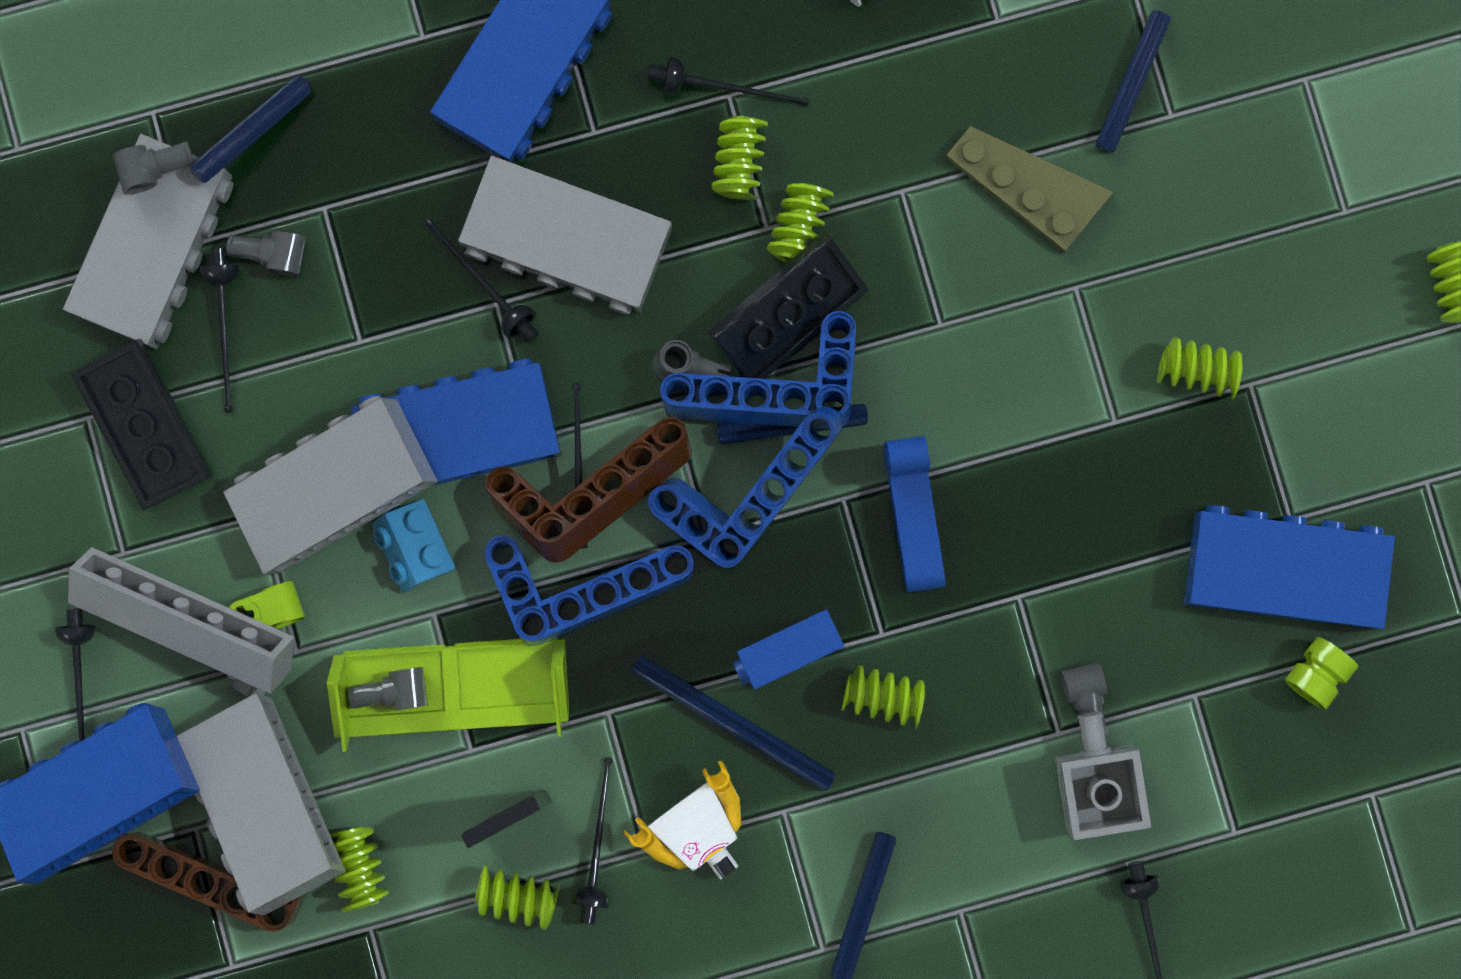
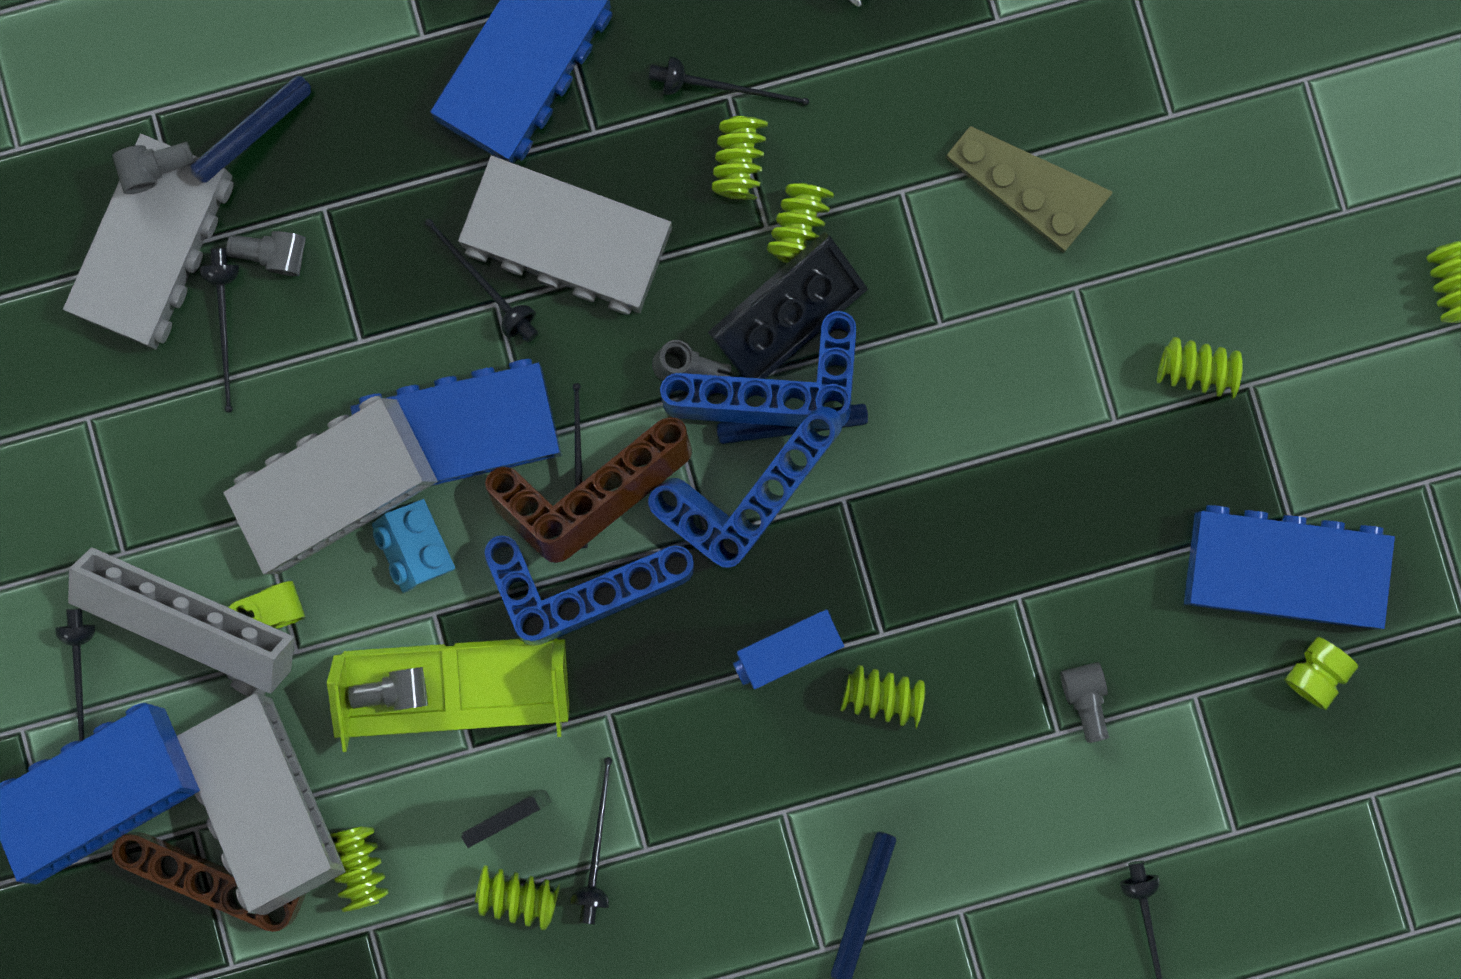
black tile [71,338,213,511] -> none
torso [623,761,742,880] -> none
dark blue axle [631,656,836,791] -> none
blue beam [883,435,946,593] -> none
light grey brick [1055,712,1151,840] -> none
dark blue axle [1096,10,1171,153] -> none

